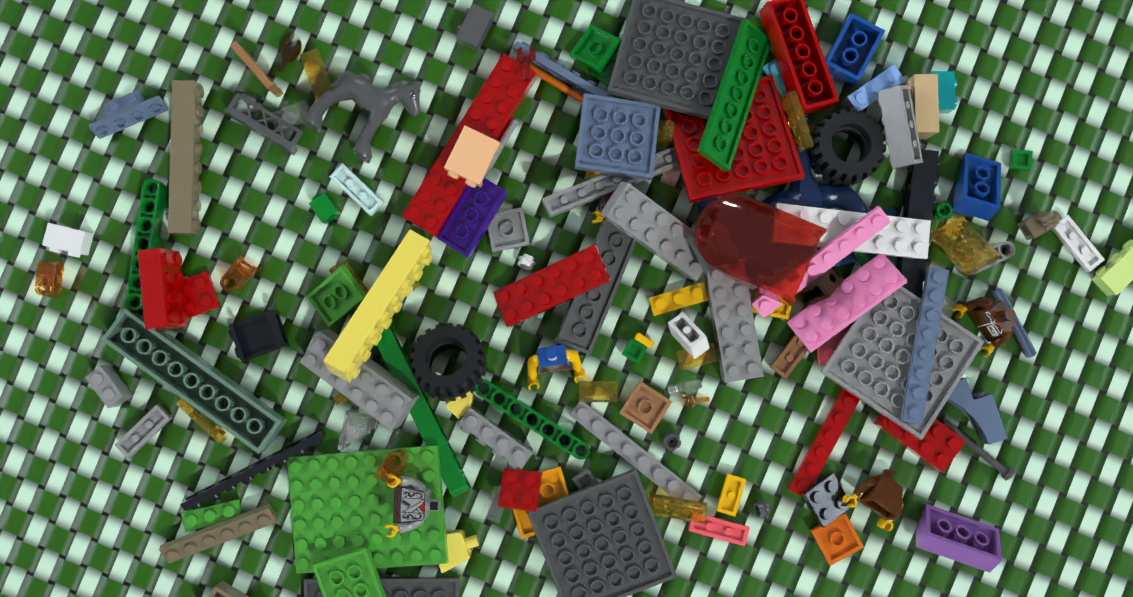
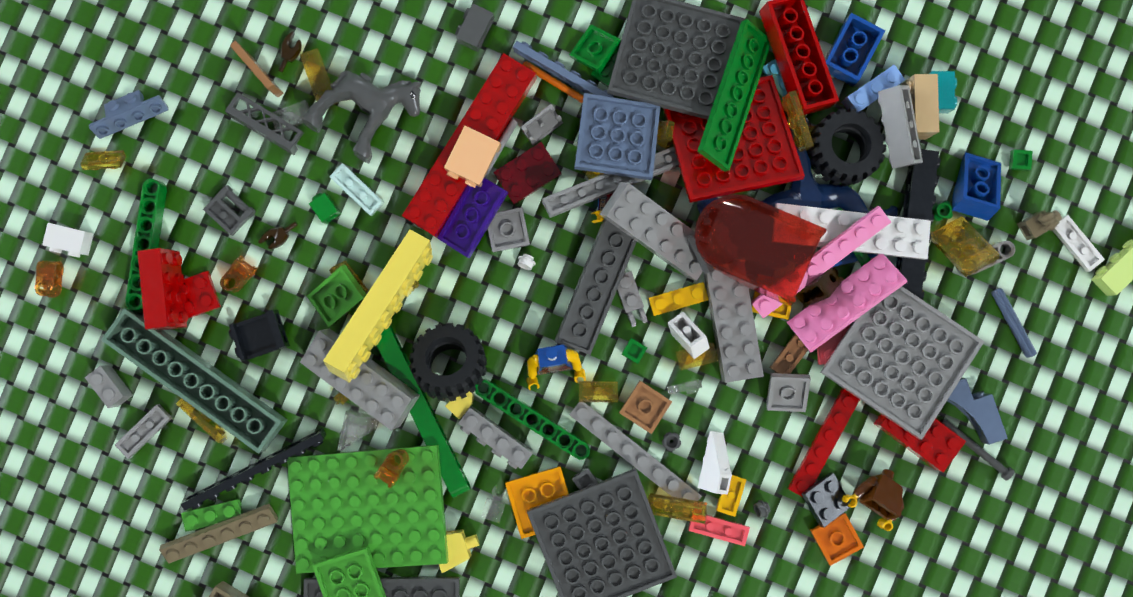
dark tan brick [168,80,204,235] -> none
torso [384,473,441,537] -> none
red plate [493,244,611,327] -> none
red plate [498,468,543,512] -> none
clear red bar [516,46,536,82] -> none
yellow tile [633,333,654,349] -> none
clear orange hand [682,395,710,408] -> none
sand blue plate [900,266,949,425] -> none
medium lavender slope [916,504,1002,573] -> none
reddish brown torso [952,297,1017,358] -> none
none -> clear yellow plate [80,150,126,170]
none -> dark grey plate [203,185,256,236]
none -> dark brown hand [258,222,298,249]
none -> dark red plate [493,142,562,205]
none -> light grey hinge [521,104,563,146]
none -> light grey hinge [617,271,648,327]
none -> white slope [698,431,732,495]
none -> light grey plate [766,373,811,412]

